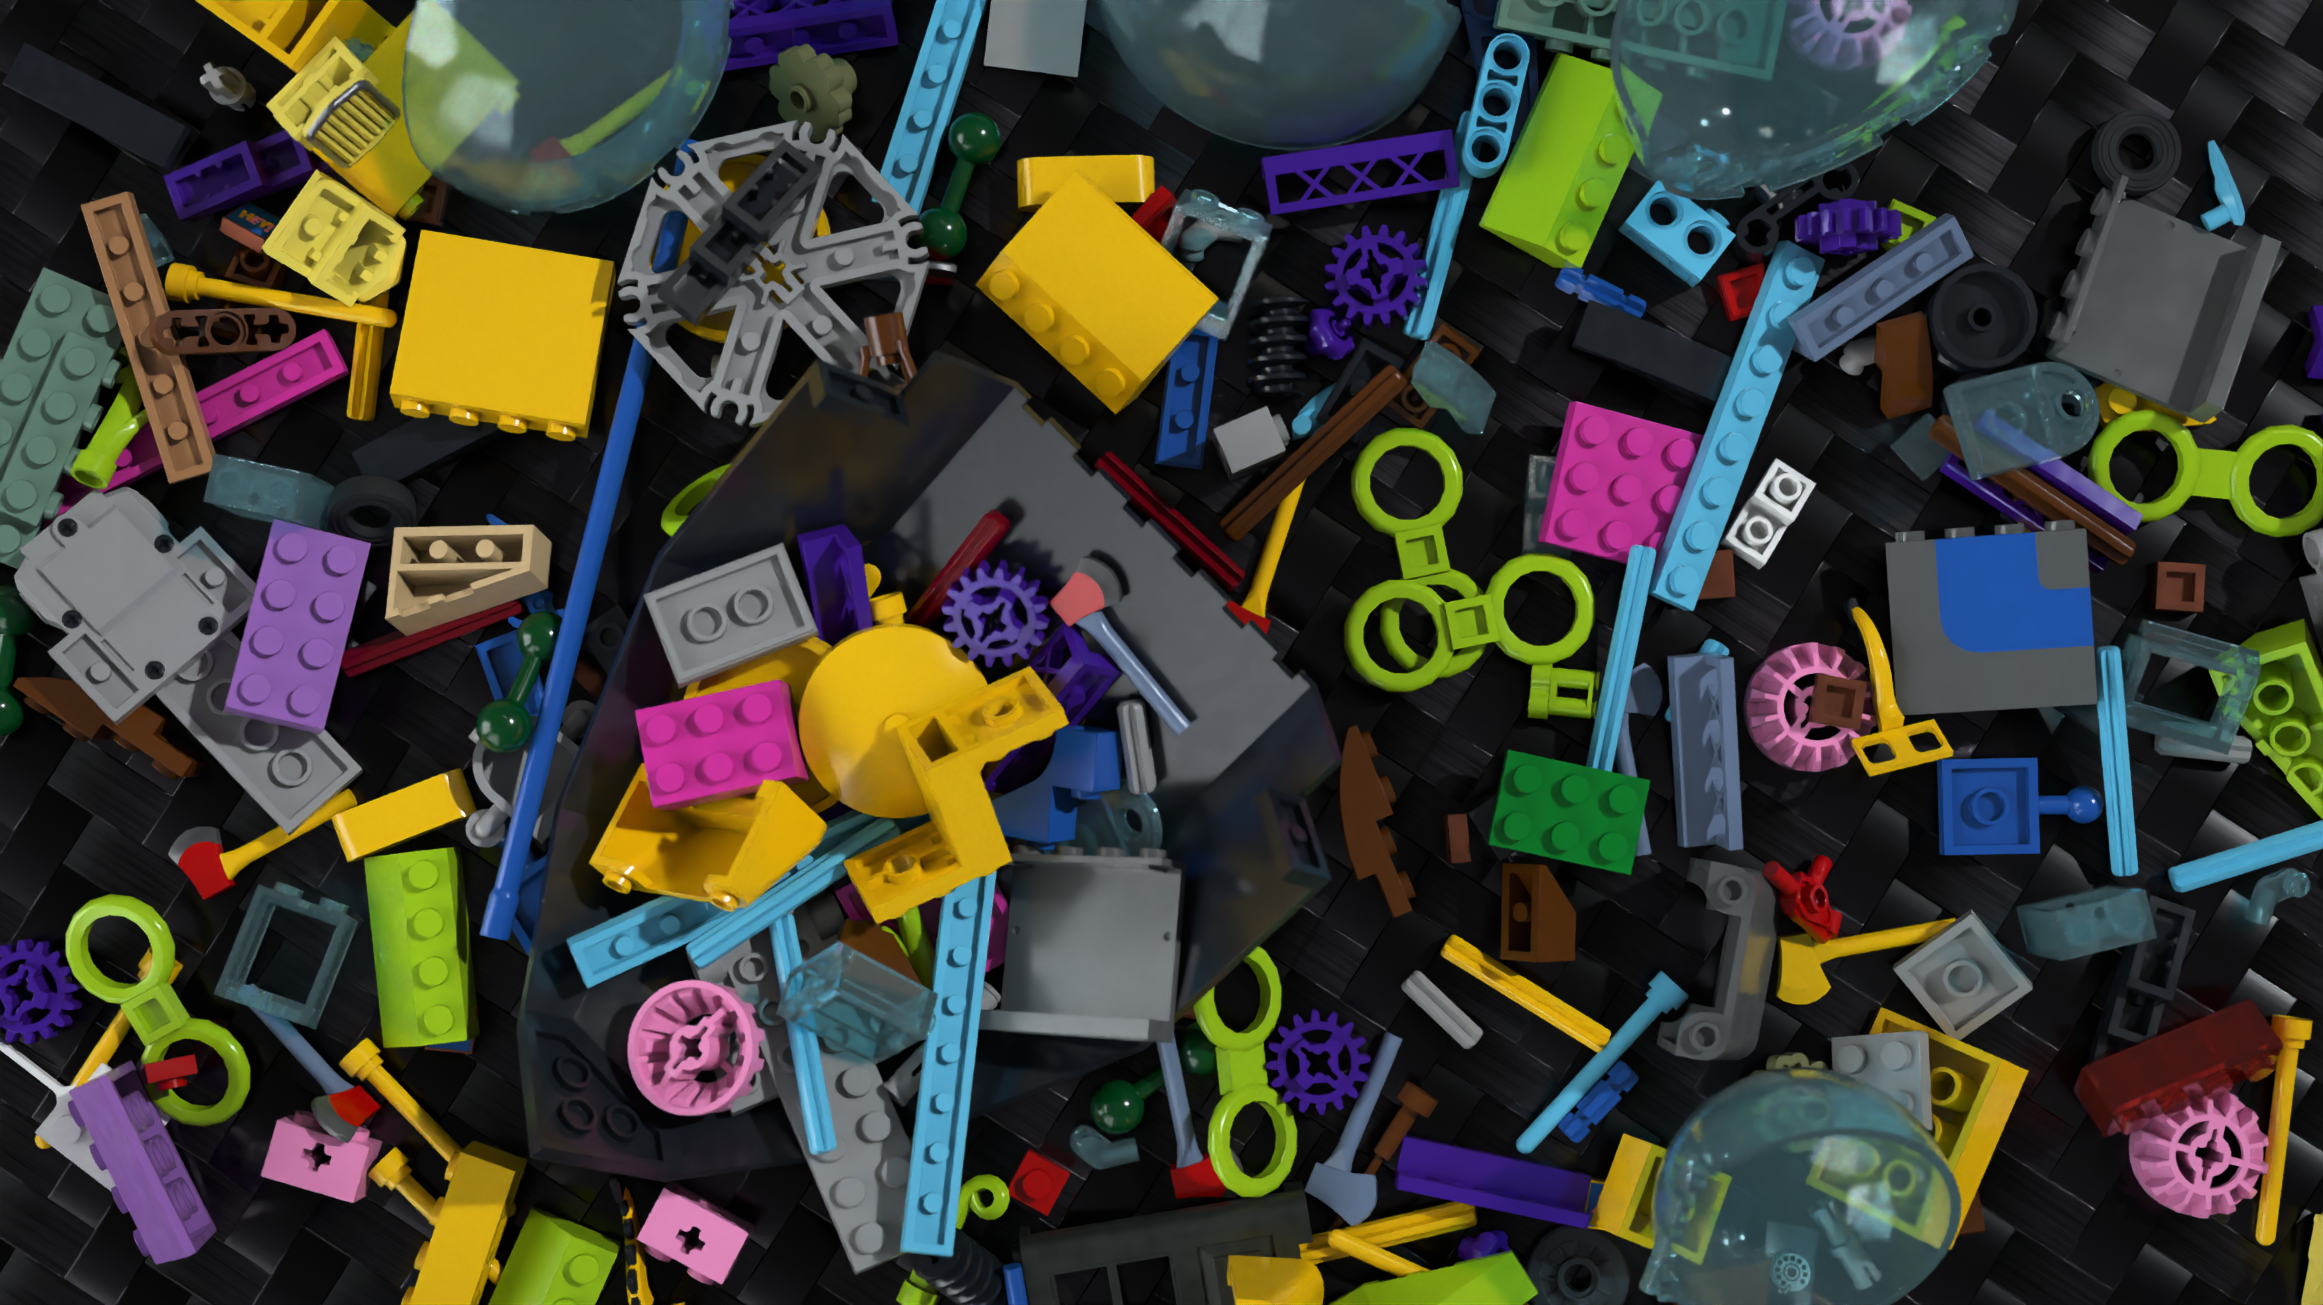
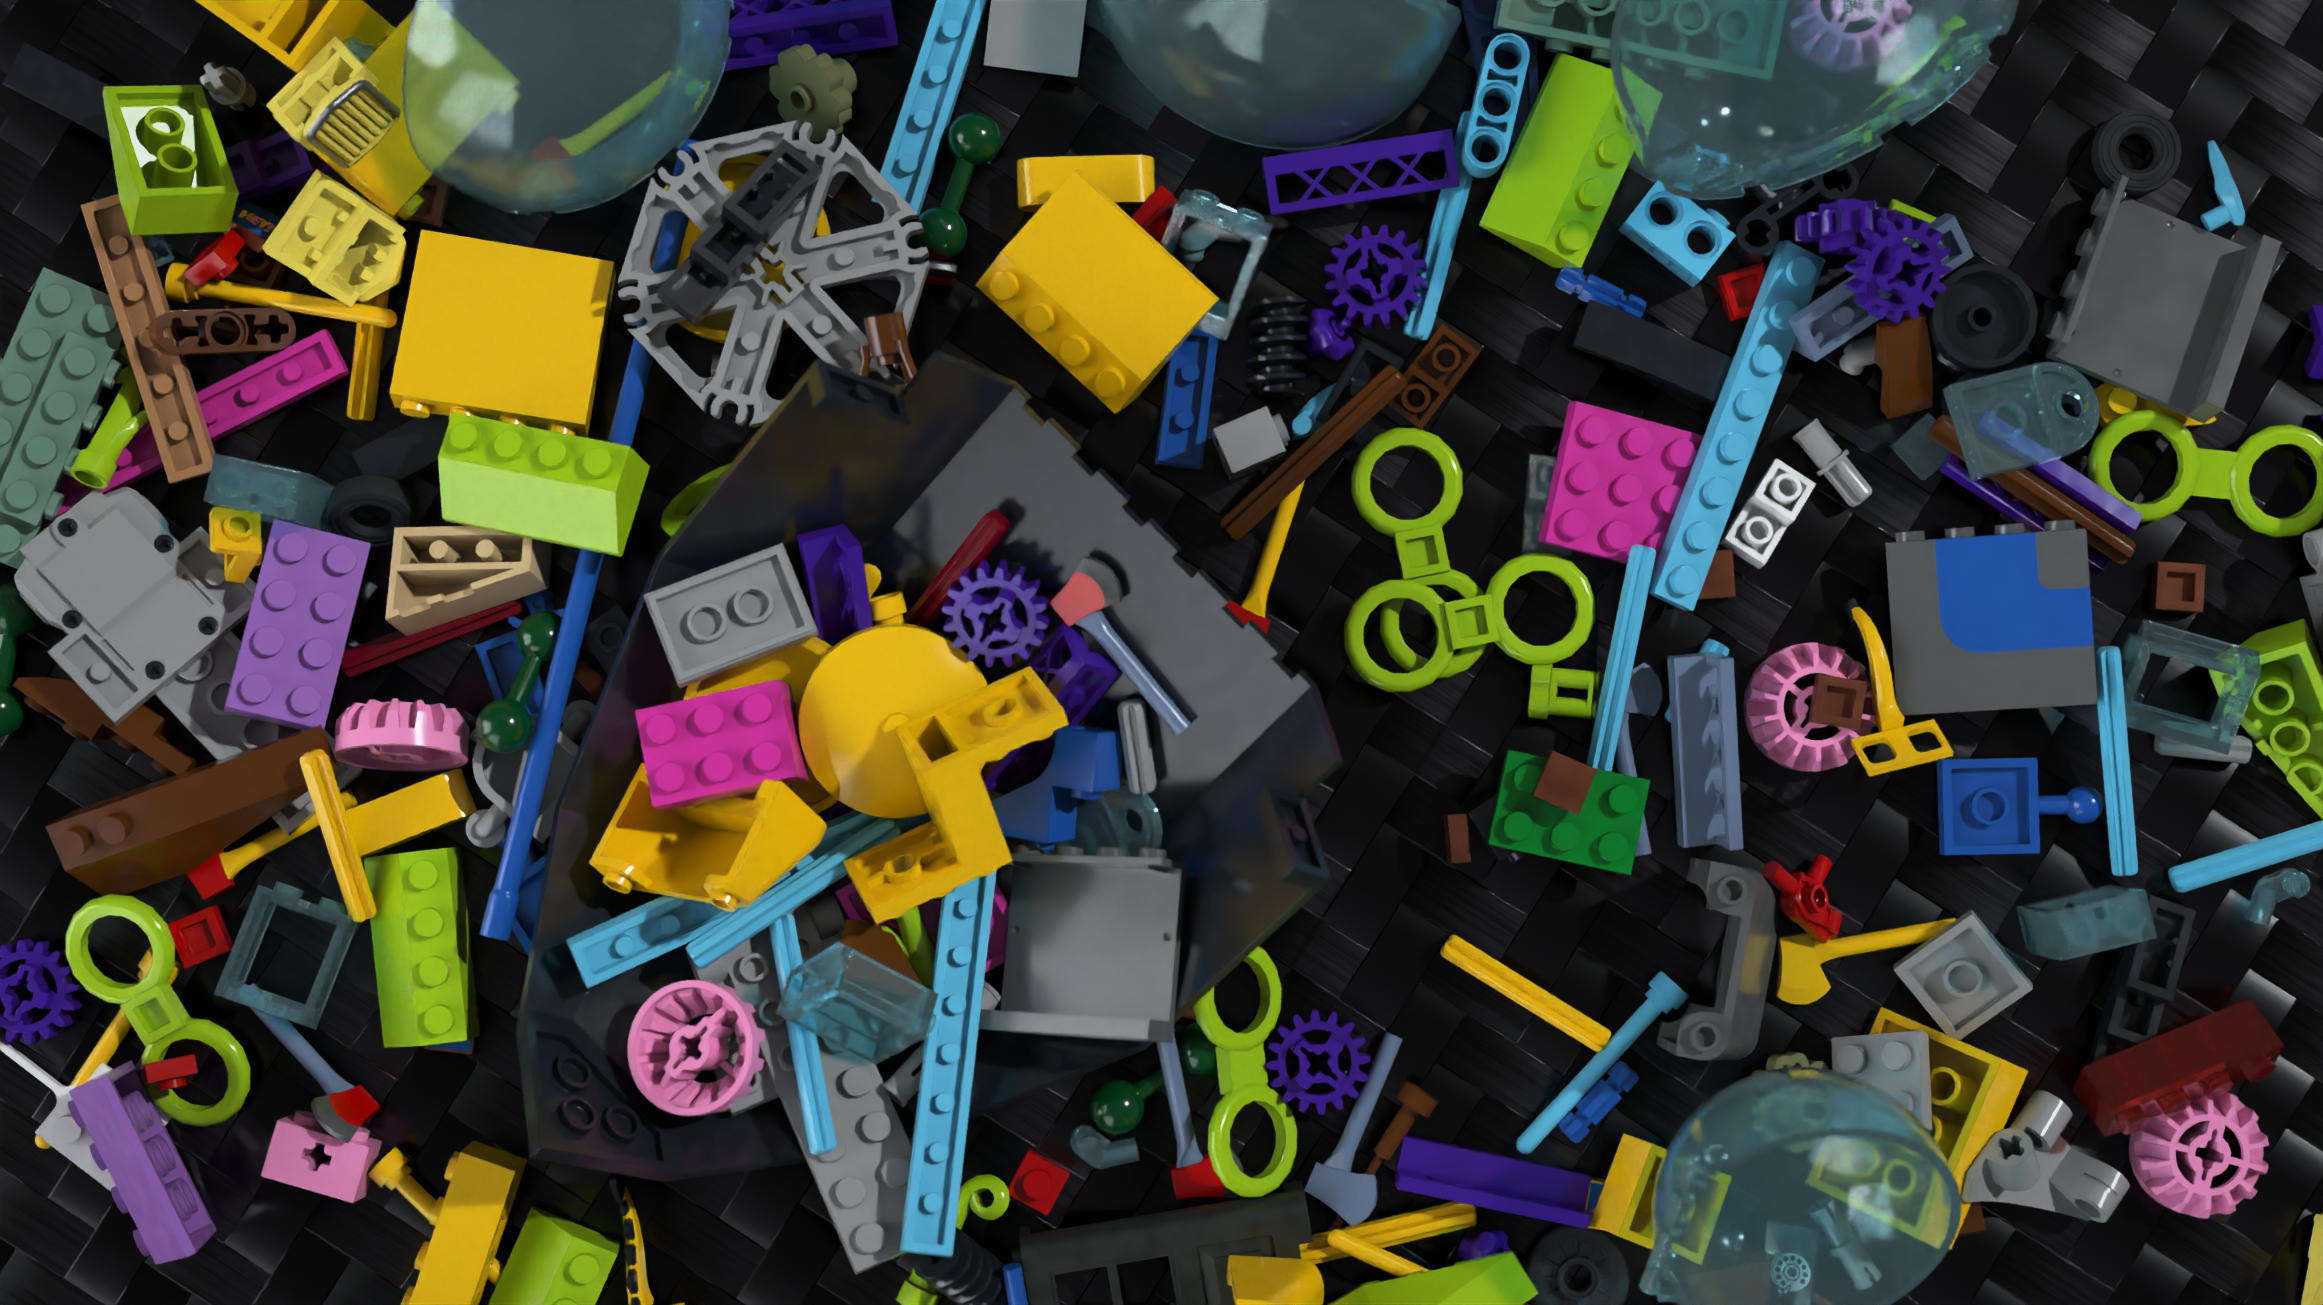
yellow piece [339,1037,516,1218] -> none
bright pink brick [637,1181,756,1285] -> none
dark red axle [1093,451,1245,592] -> none
reddish brown slope [1337,725,1416,918] -> none
light grey axle [1401,970,1483,1049] -> none
clear light blue slope [1411,341,1496,434] -> none
reddish brown slope [1501,863,1576,962] -> none
yellow piece [2255,1014,2313,1246] -> none
none -> reddish brown wedge [46,725,340,896]
none -> lime slope [103,85,239,236]
none -> red plate [167,905,235,969]
none -> red plate [183,228,246,288]
none -> yellow bracket [209,506,265,584]
none -> yellow axle [300,749,377,923]
none -> bright pink gear [334,698,470,772]
none -> lime slope [438,412,650,557]
none -> copper tile [1531,751,1597,815]
none -> light grey axle [1792,418,1873,507]
none -> dark purple gear [1844,214,1952,323]
none -> light grey panel [1961,1090,2130,1223]

